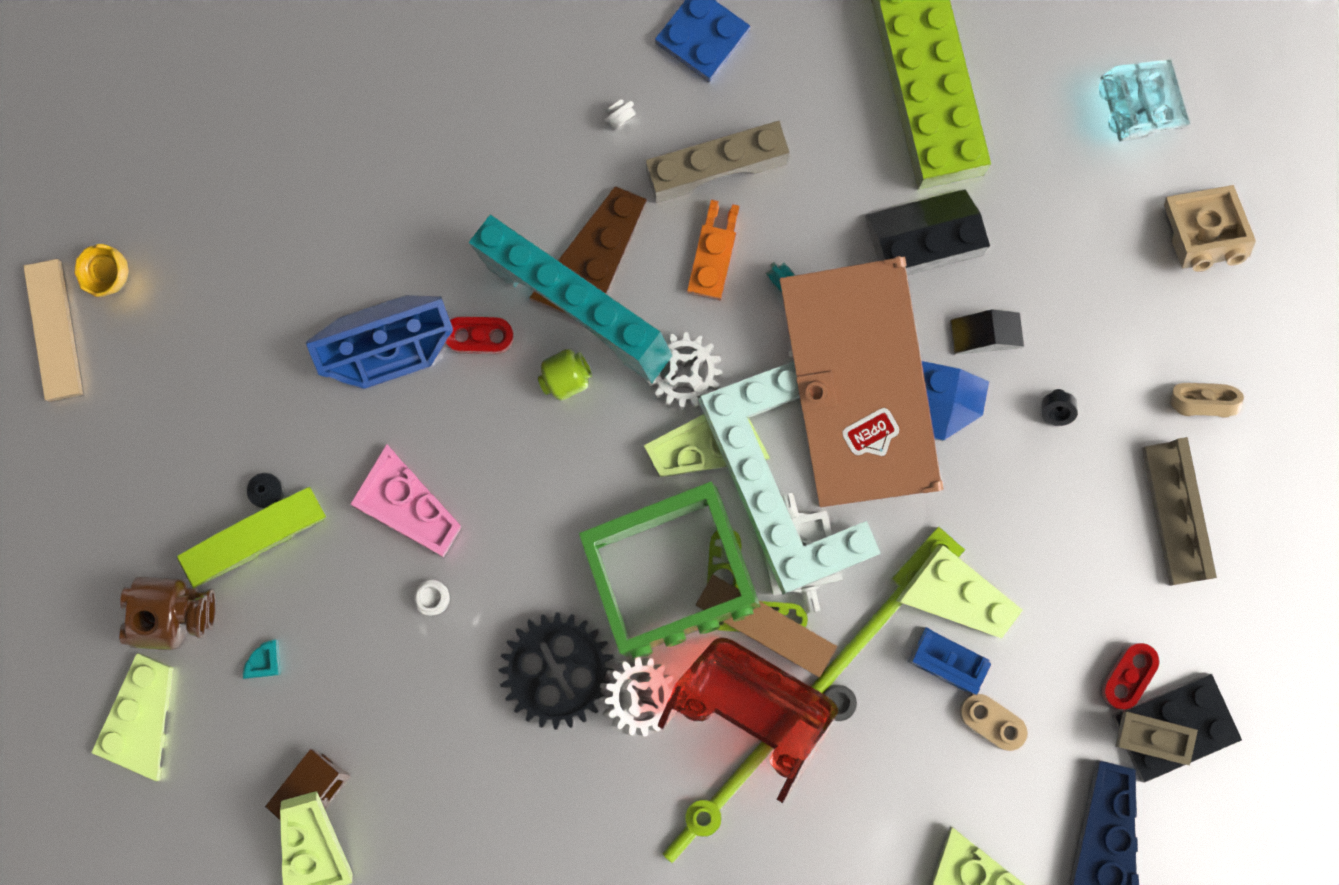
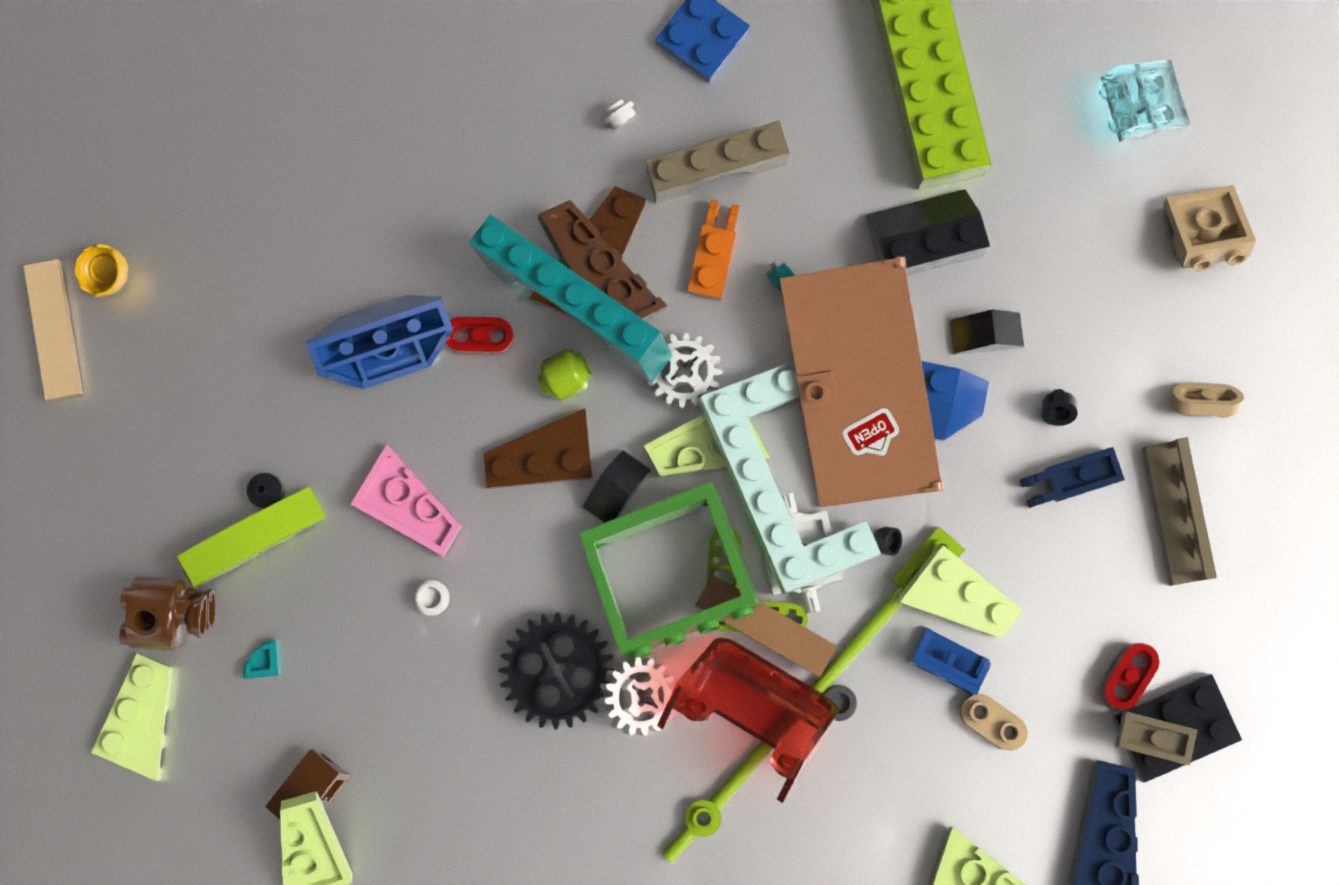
none -> reddish brown wing [484,408,593,489]
none -> reddish brown wing [537,200,667,320]
none -> black slope [582,450,651,523]
none -> black hinge [873,527,902,556]
none -> dark blue hinge [1019,447,1125,508]

